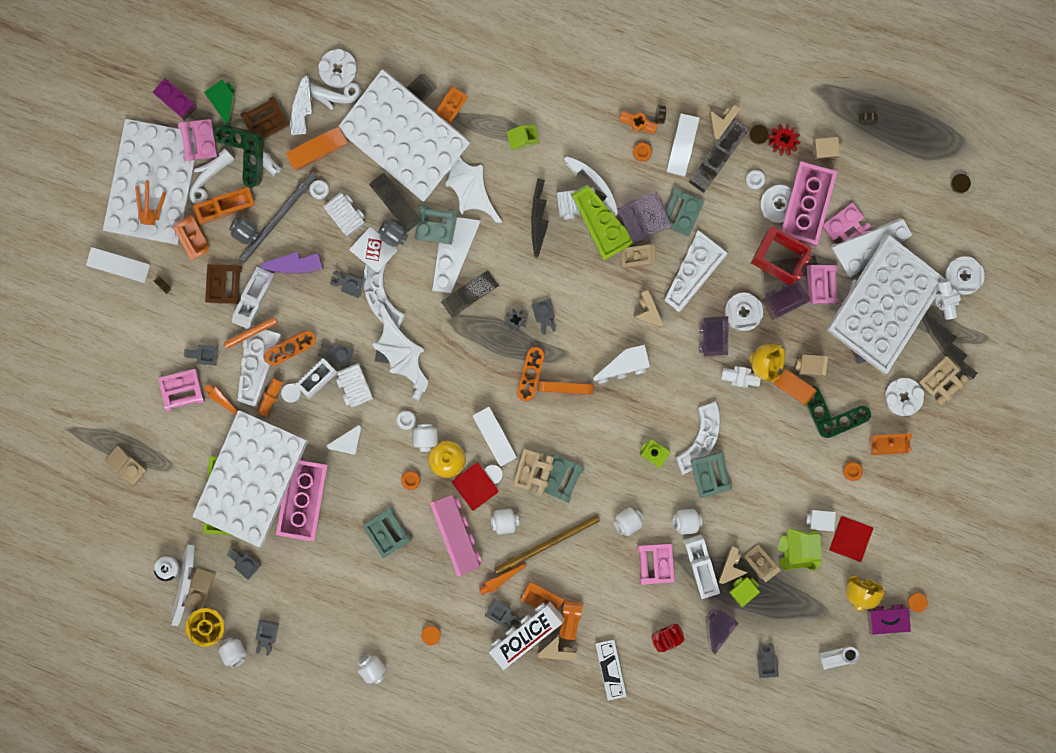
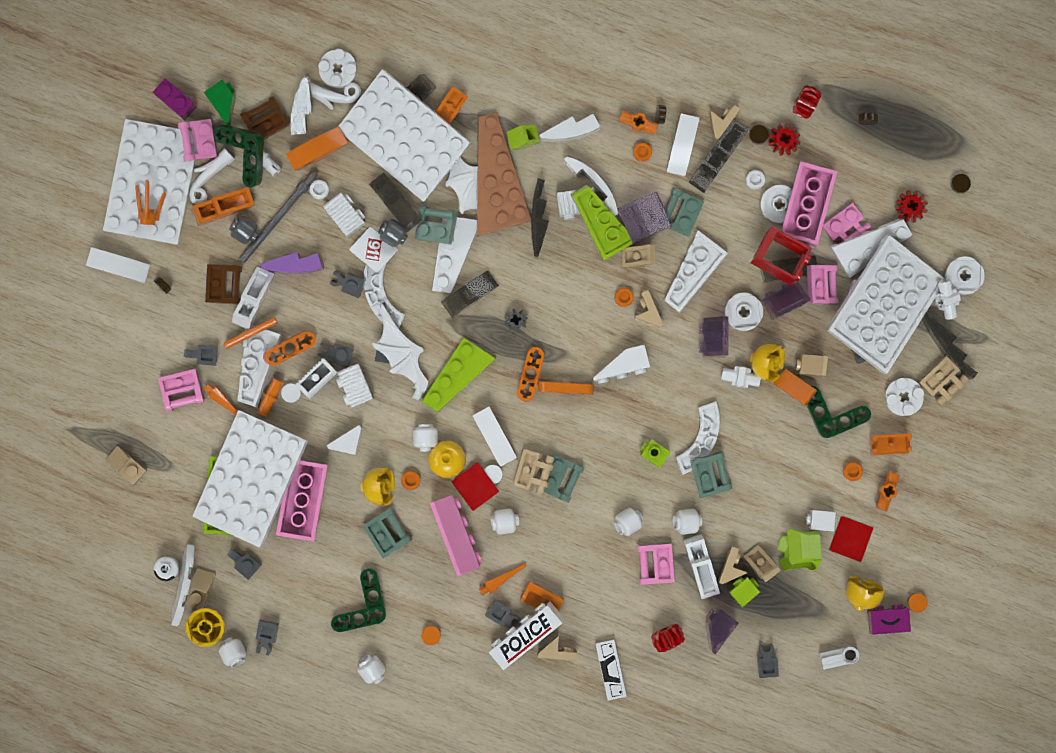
orange hinge [173,214,210,261] -> none
white tile [397,411,416,430] -> none
pearl gold bar [494,515,600,575] -> none
dark grey plate [531,299,556,335] -> none
orange piece [559,600,583,640] -> none
tan brick [813,137,842,161] -> none
none -> dark green beam [331,568,386,632]
none -> yellow cylinder [360,467,395,506]
none -> lime wing [422,338,496,412]
none -> nougat wing [476,112,531,237]
none -> white slope [539,114,600,142]
none -> orange tile [614,288,634,307]
none -> red gear [793,85,821,119]
none -> orange axle [875,471,900,512]
none -> red gear [895,190,928,223]

